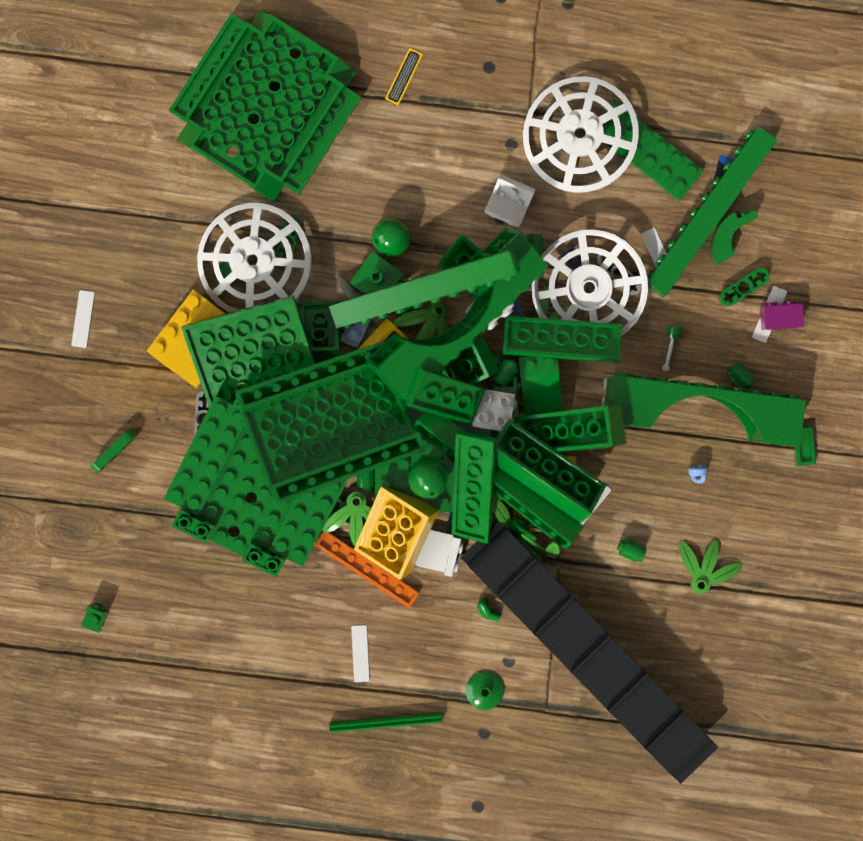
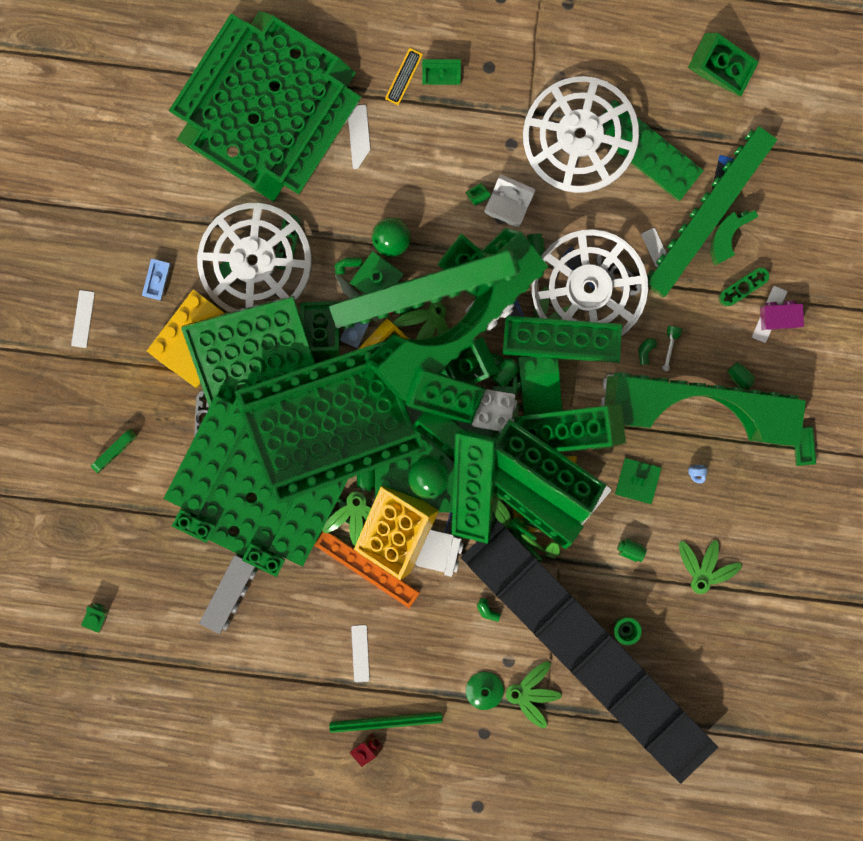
none -> light blue plate [142,258,171,301]
none -> light grey brick [199,554,258,634]
none -> green arm [334,257,362,275]
none -> white sticker [348,105,370,169]
none -> dark red bracket [349,733,383,767]
none -> green hinge [422,59,461,85]
none -> green tile [465,183,491,206]
none -> bright green plant [506,661,562,728]
none -> green plant [613,616,642,645]
none -> green piece [615,458,661,505]
none -> green arm [638,338,657,365]
none -> green slope [688,33,759,96]

